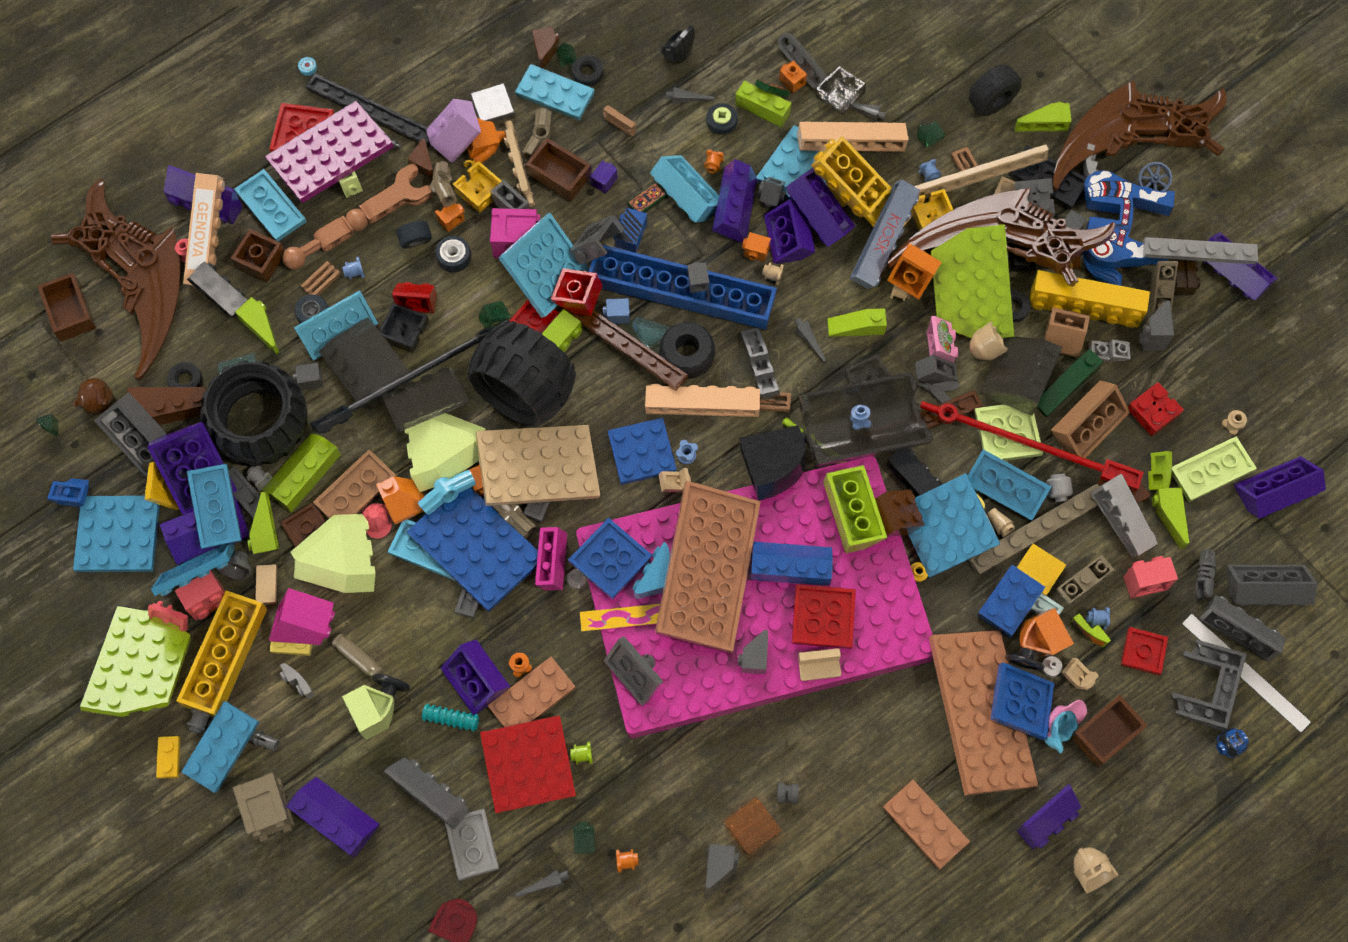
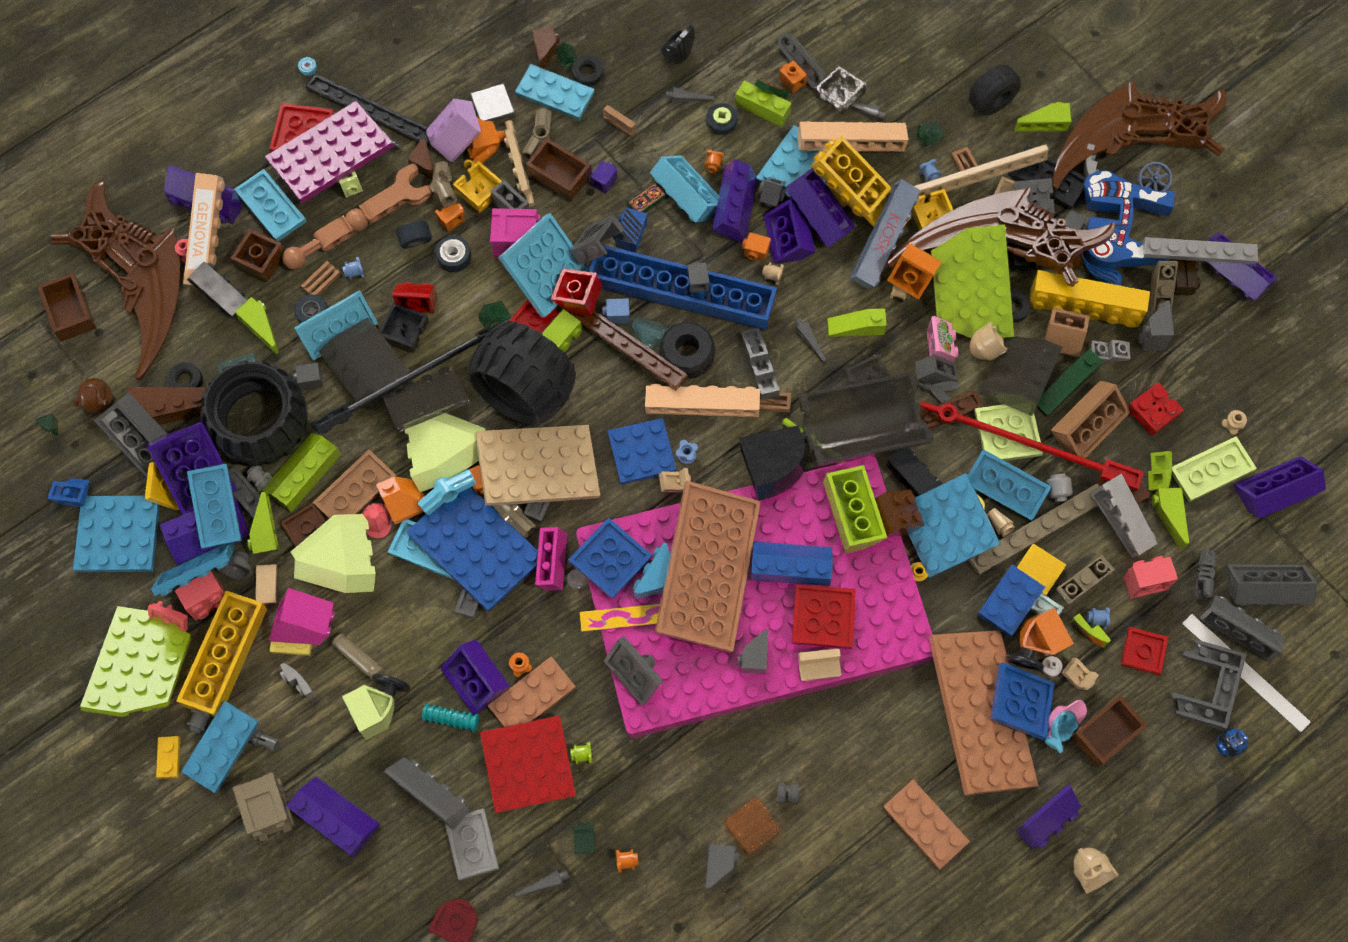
medium blue brick [850,405,871,430] -> none

